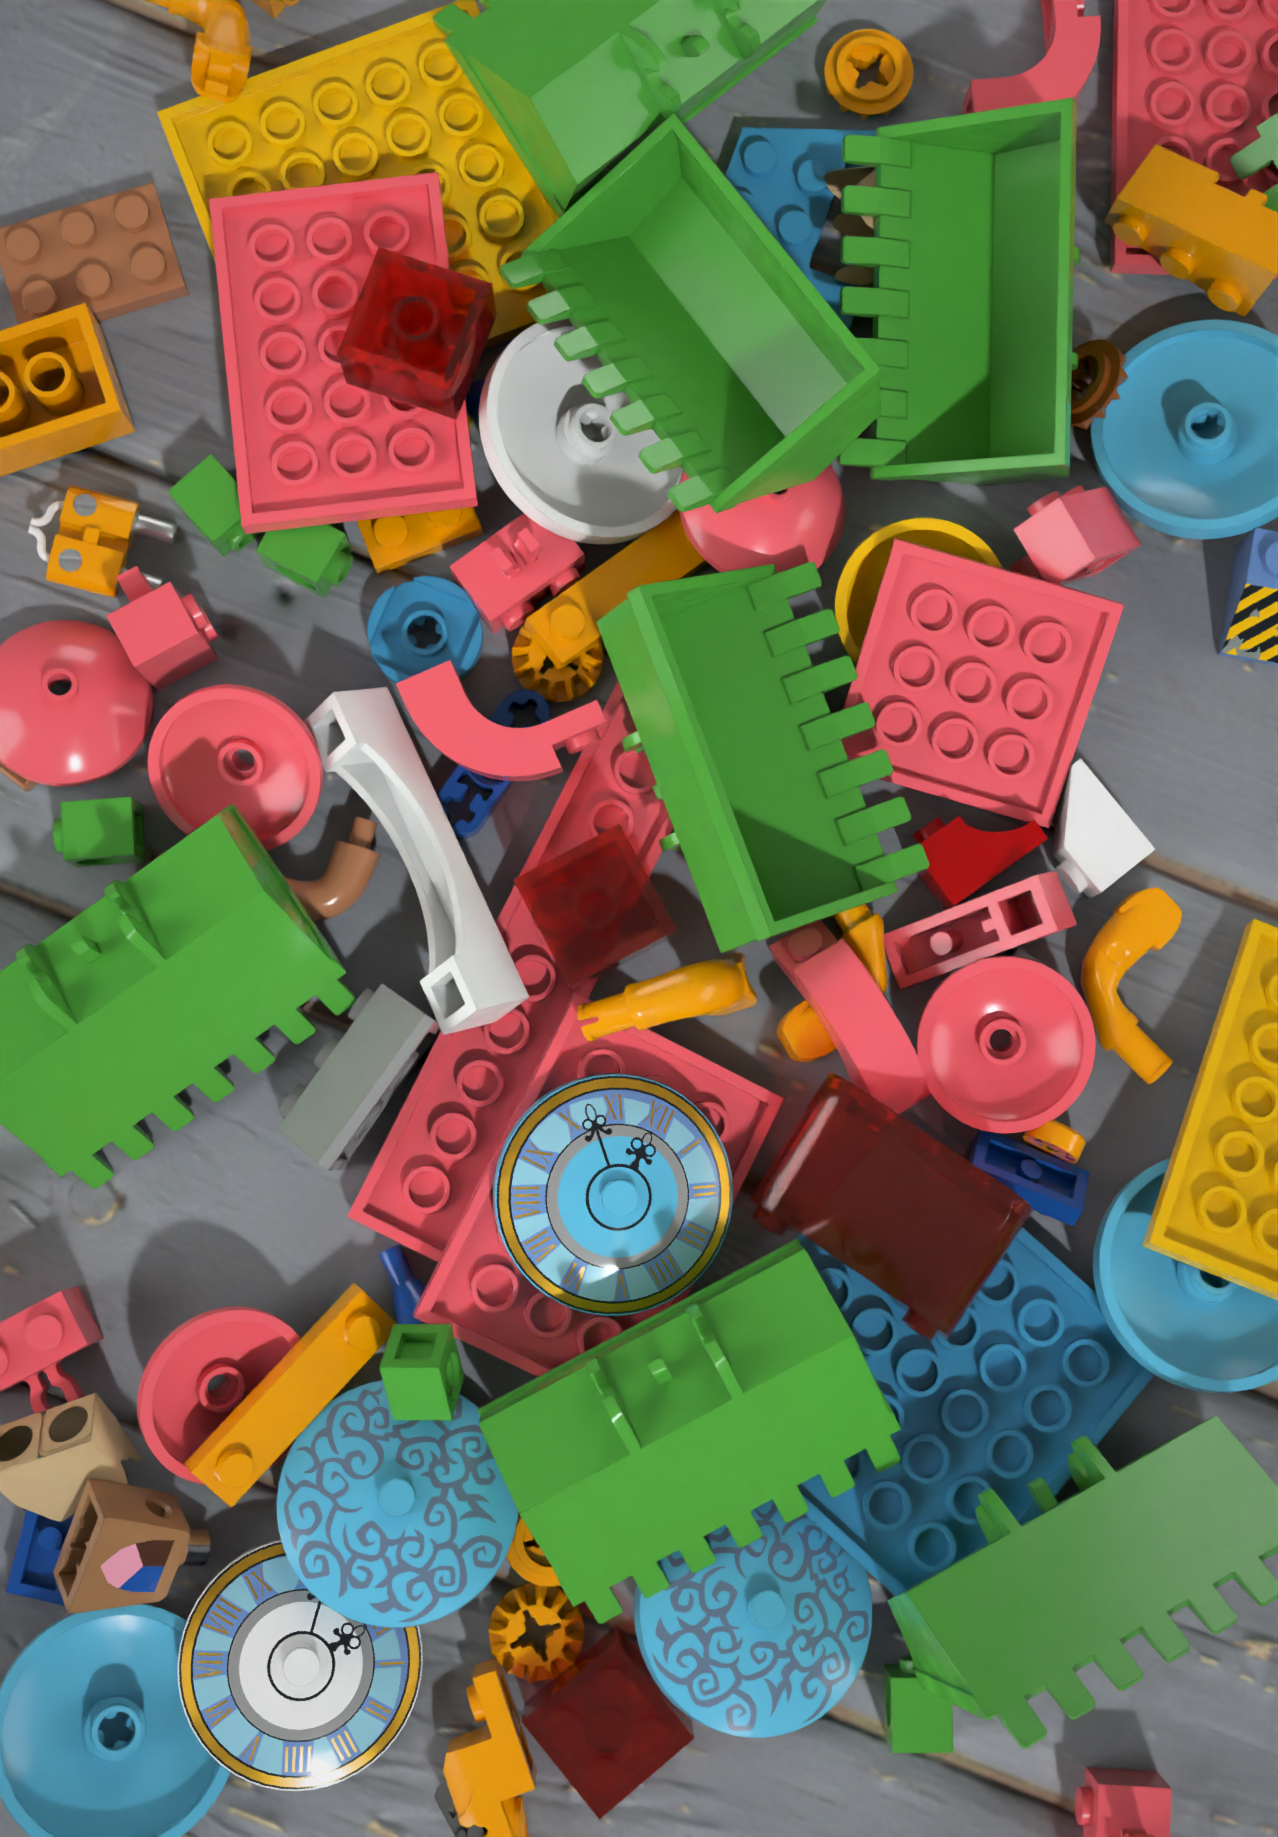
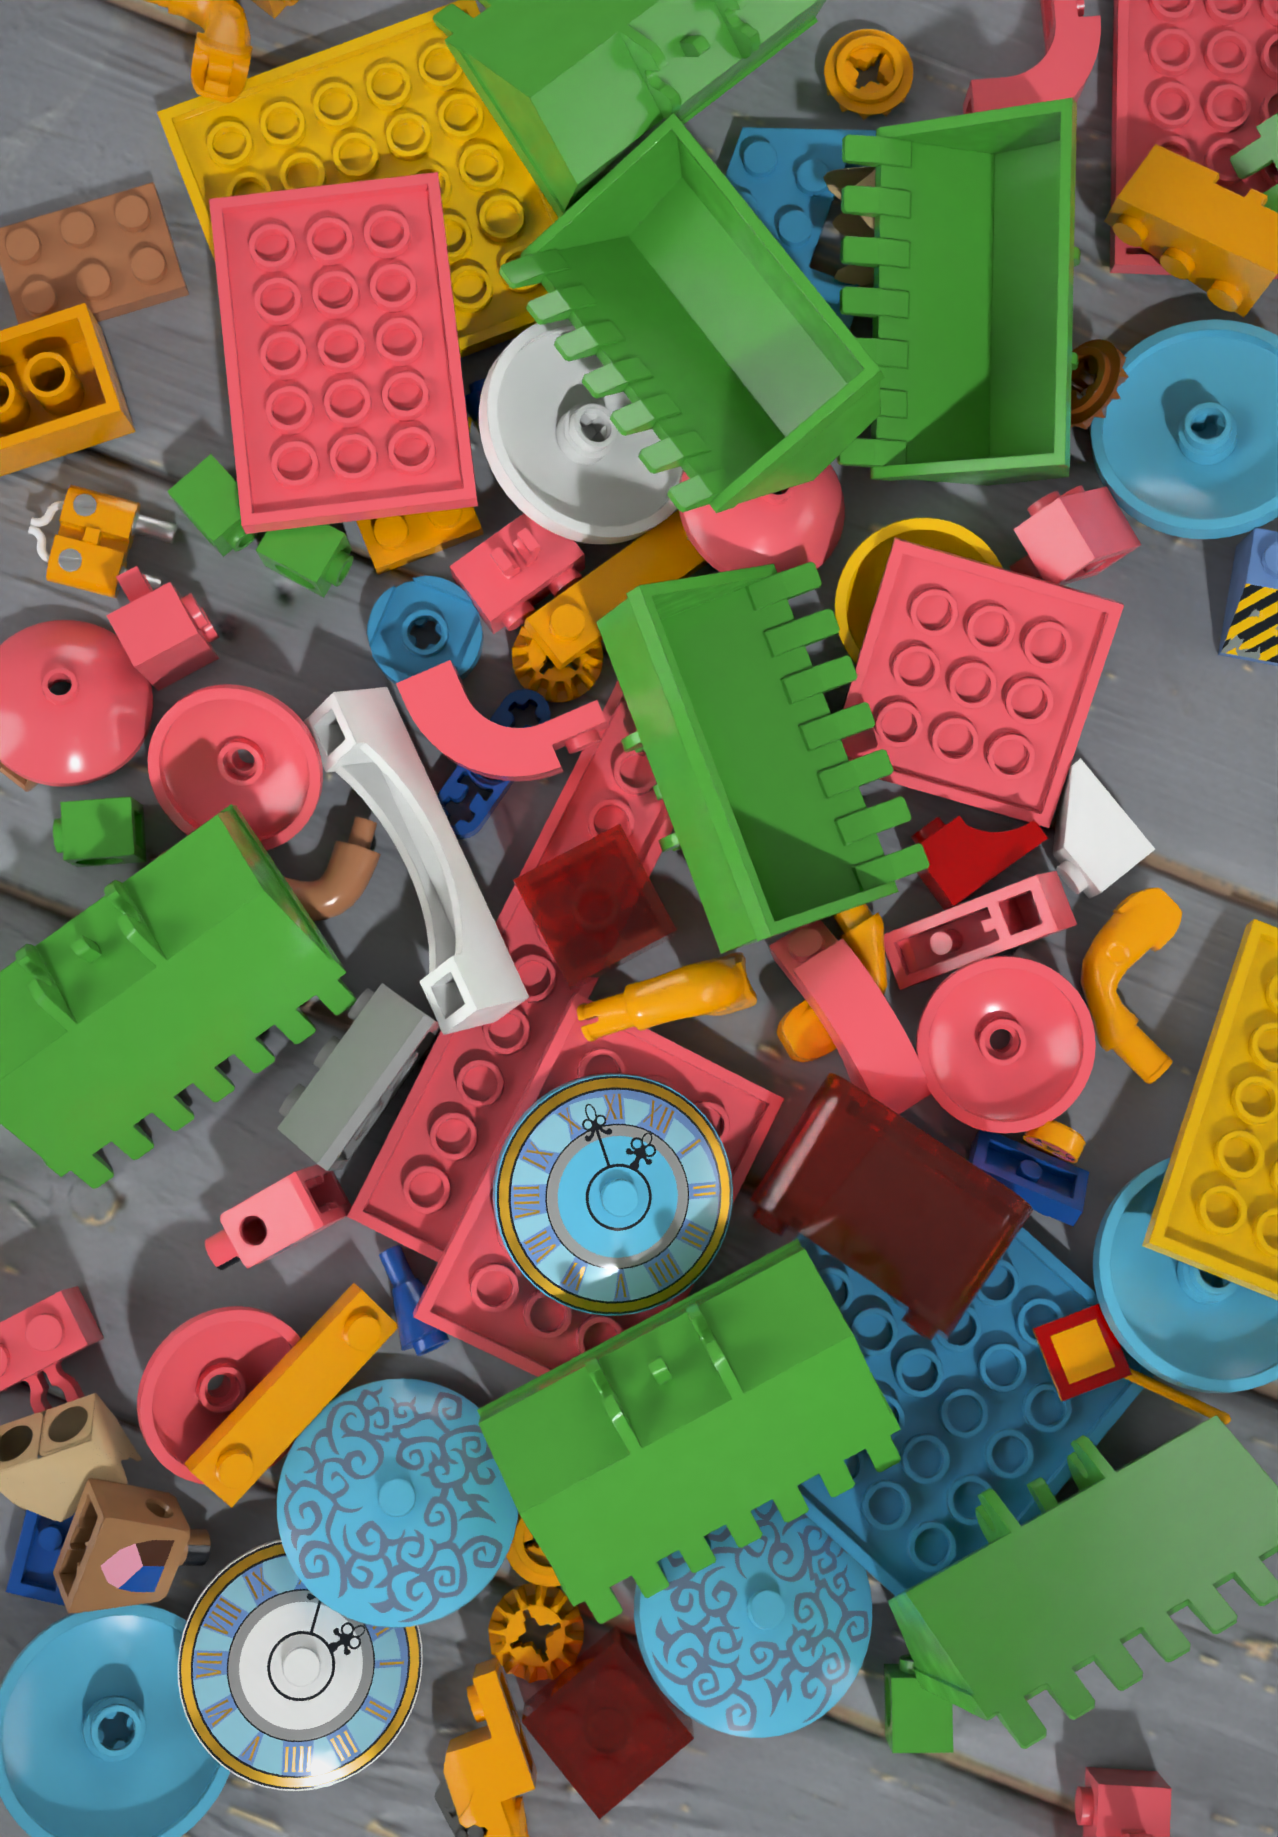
clear red brick [337,247,497,420] -> none
bright green brick [379,1324,464,1421] -> none
none -> coral torso [205,1164,352,1270]
none -> piece [1032,1304,1231,1425]

